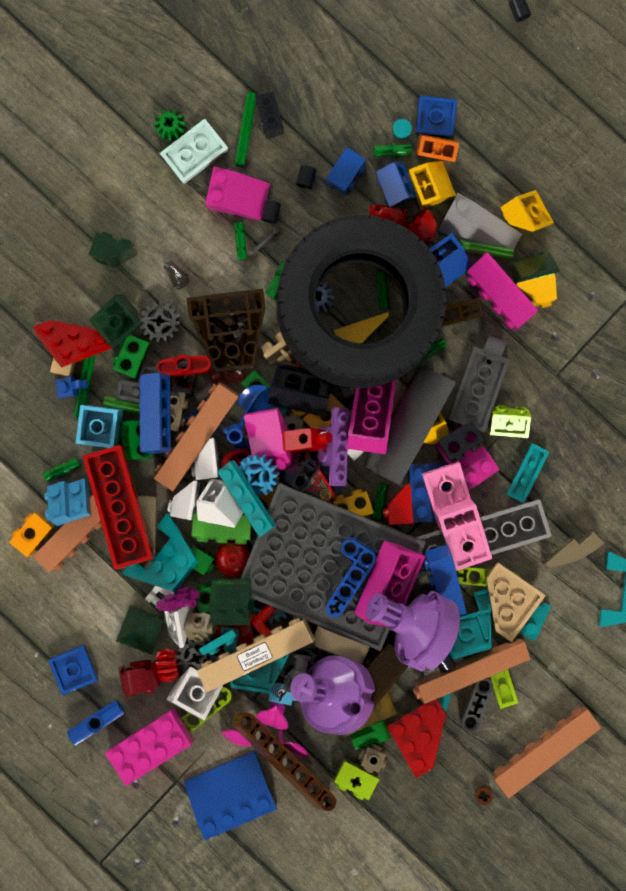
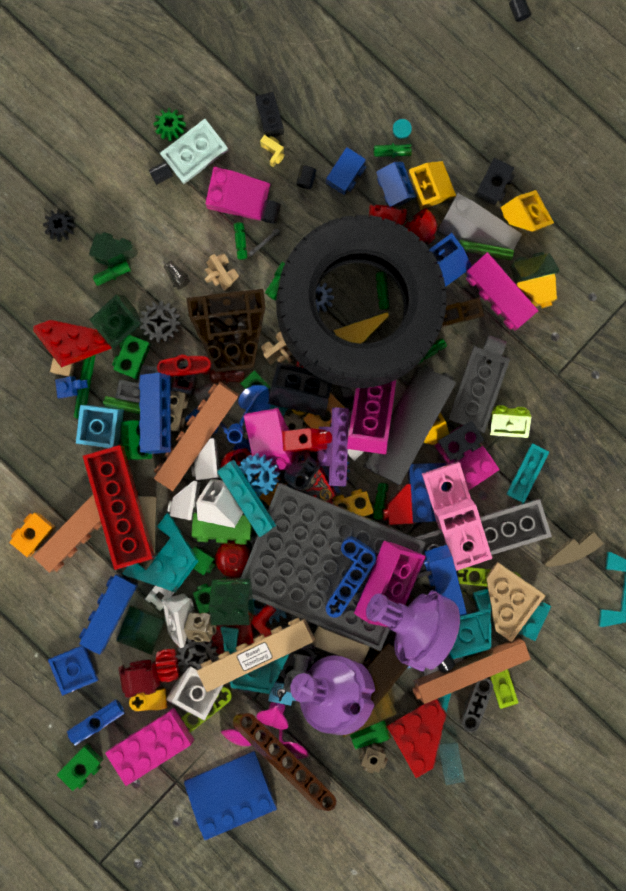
green axle [43,458,80,482] -> none
dark azure plate [44,478,91,526] -> none
magenta plate [156,586,200,612] -> none
teal plate [199,627,240,656] -> none
green axle [235,92,257,167] -> none
lime brick [334,757,379,800] -> none
blue plate [415,95,457,139] -> none
orange brick [416,134,459,162] -> none
reddish brown bush [475,786,493,805] -> none
nougat brick [492,706,601,799] -> none
none -> black gear [43,209,76,242]
none -> green brick [57,744,103,791]
none -> blue brick [79,574,138,655]
none -> green axle [93,260,131,286]
none -> yellow piece [129,688,168,711]
none -> black beam [149,161,173,185]
none -> tan hips [205,254,239,291]
none -> light yellow bracket [260,135,285,167]
none -> clear light blue plate [439,742,465,785]
none -> black brick [475,158,515,206]

